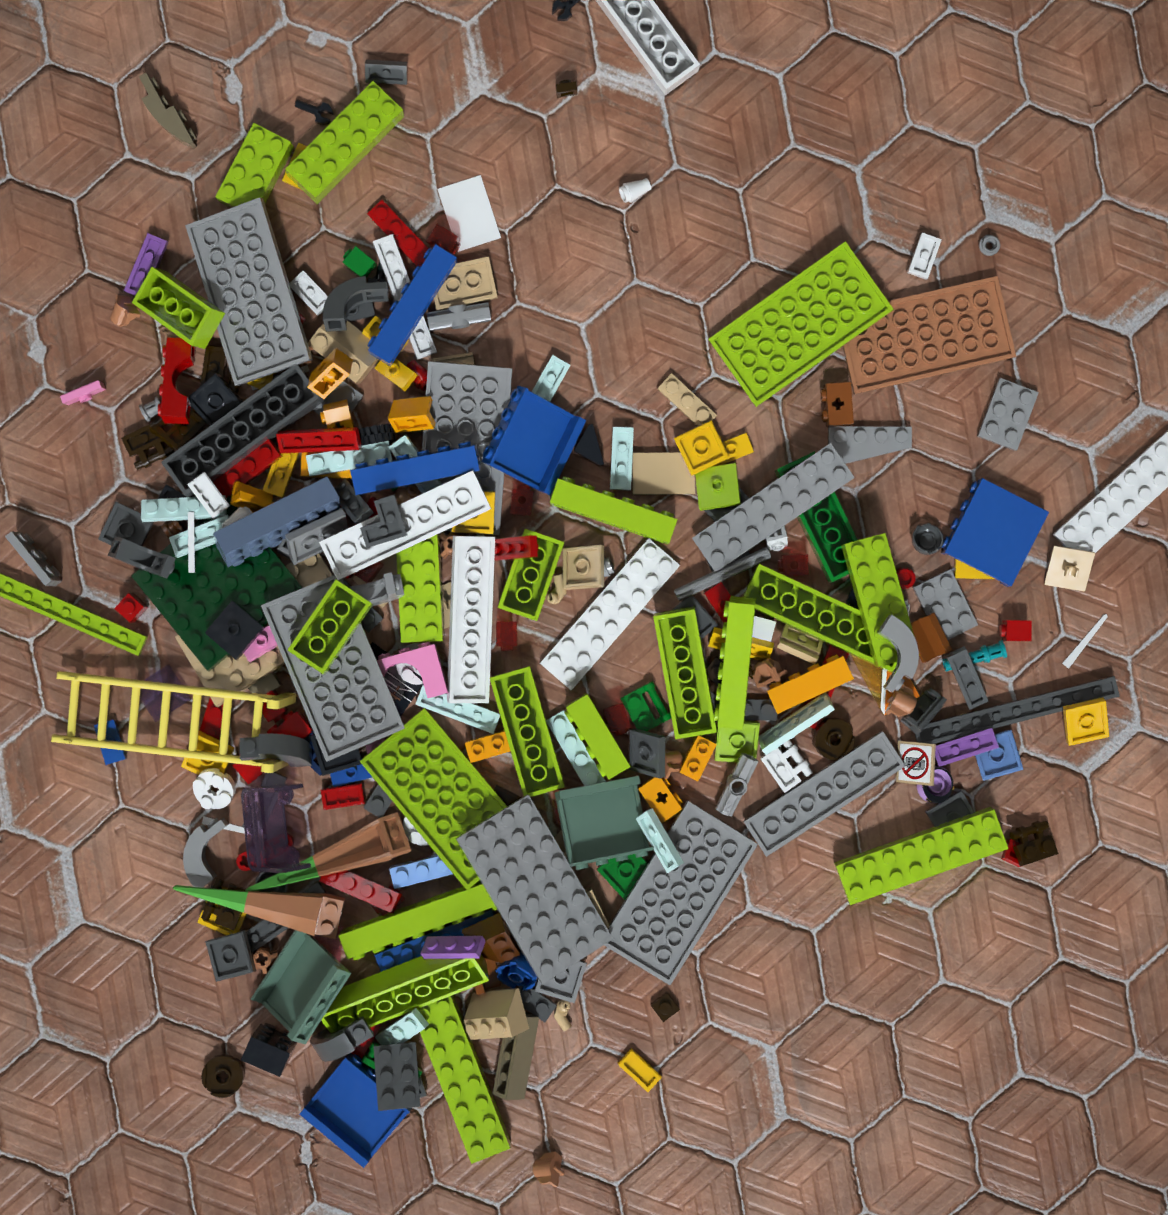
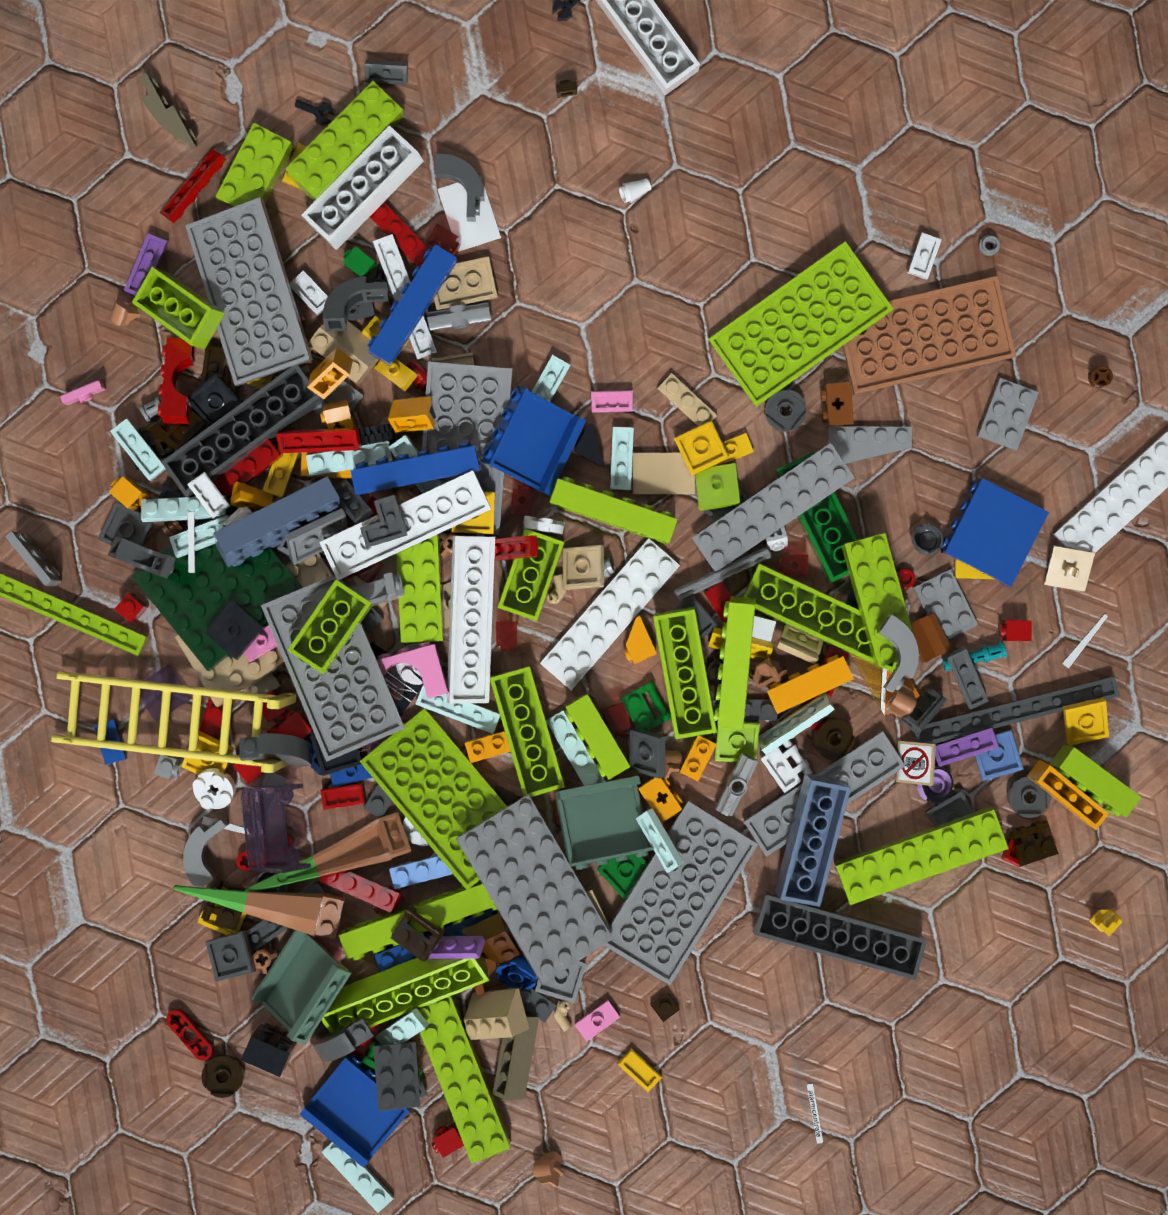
none -> light orange brick [109,476,150,511]
none -> light aqua plate [110,418,166,481]
none -> light grey brick [154,755,184,779]
none -> red plate [159,149,227,224]
none -> red beam [166,1008,214,1060]
none -> white brick [302,126,424,250]
none -> light aqua plate [322,1142,394,1213]
none -> dark brown plate [391,906,445,962]
none -> red brick [432,1123,464,1158]
none -> dark grey arch [434,153,485,222]
none -> white plate [523,516,565,535]
none -> bright pink plate [574,1000,620,1042]
none -> bright pink plate [591,390,633,413]
none -> light orange slope [623,616,657,664]
none -> dark grey brick [752,891,927,980]
none -> dark grey plate [764,390,806,432]
none -> sand blue brick [775,773,851,907]
none -> white sticker [807,1083,823,1144]
none -> dark grey plate [1008,776,1051,818]
none -> light orange brick [1027,760,1109,830]
none -> lime brick [1049,745,1142,818]
none -> reddish brown wheel [1088,366,1113,388]
none -> yellow piece [1089,909,1123,936]

